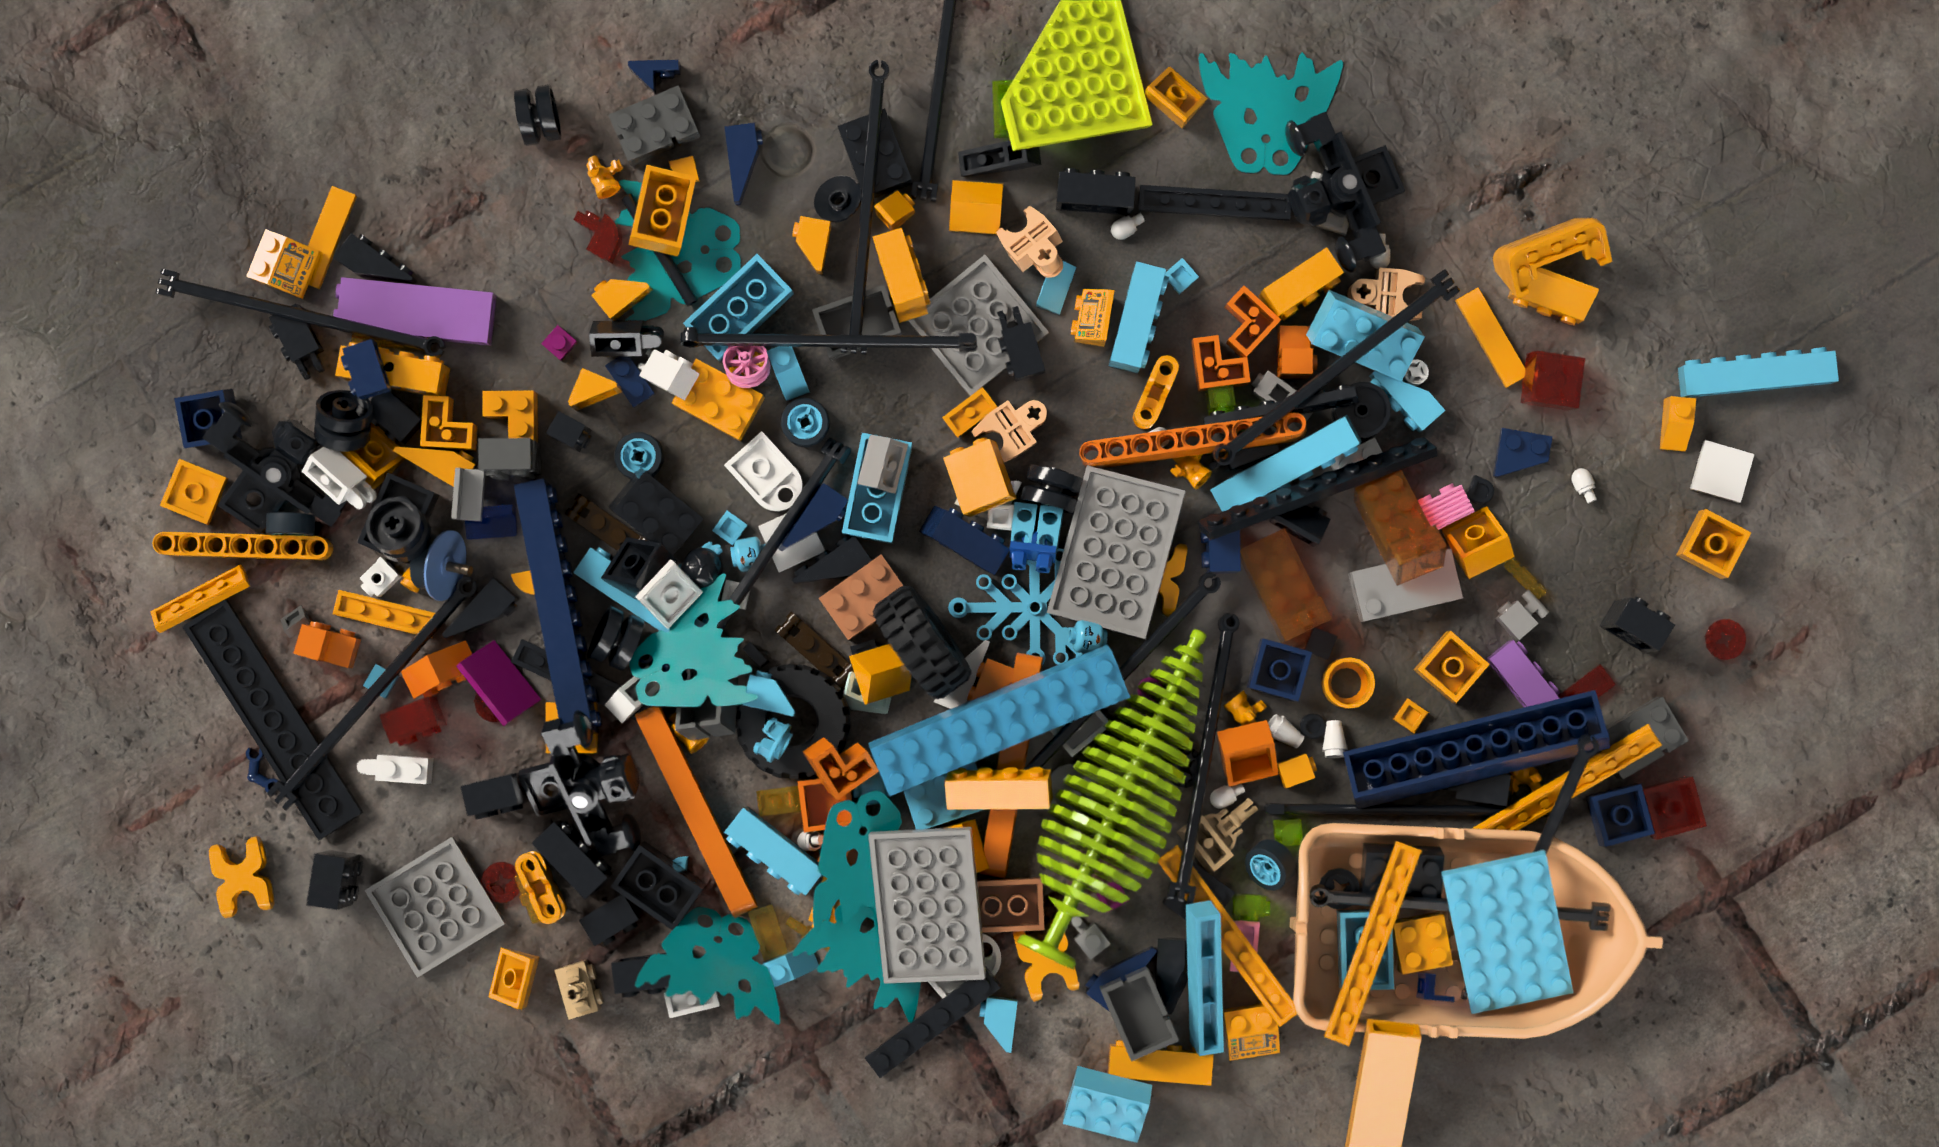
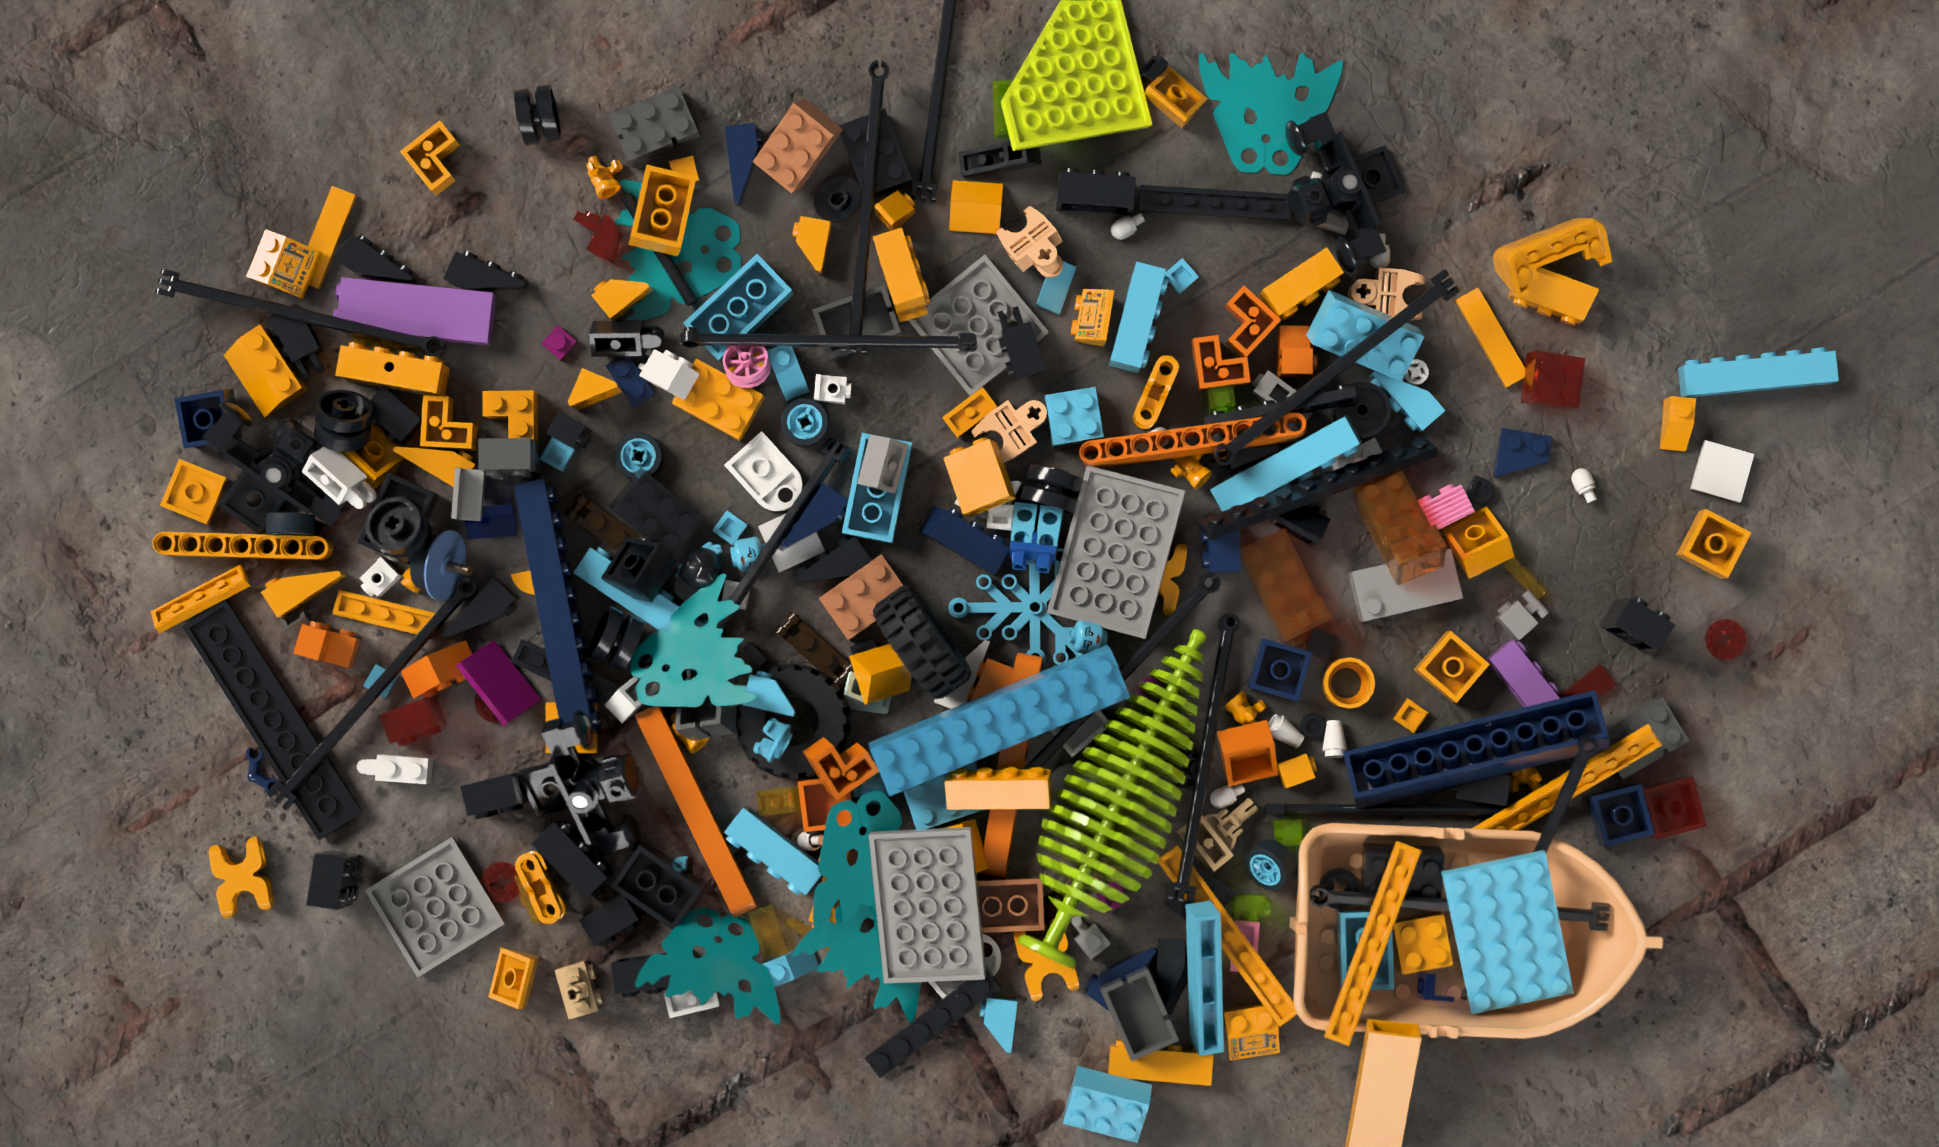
dark blue brick [341,339,392,400] -> none
dark blue slope [628,60,681,95] -> none
white tile [635,560,703,629] -> none
none -> light orange slope [224,324,308,418]
none -> light orange slope [261,571,346,618]
none -> light orange brick [400,120,461,196]
none -> black slope [443,250,529,291]
none -> medium azure tile [540,437,575,472]
none -> nougat brick [753,98,843,193]
none -> white brick [814,374,852,404]
none -> medium azure brick [1044,387,1104,448]
none -> black tile [1139,55,1169,82]

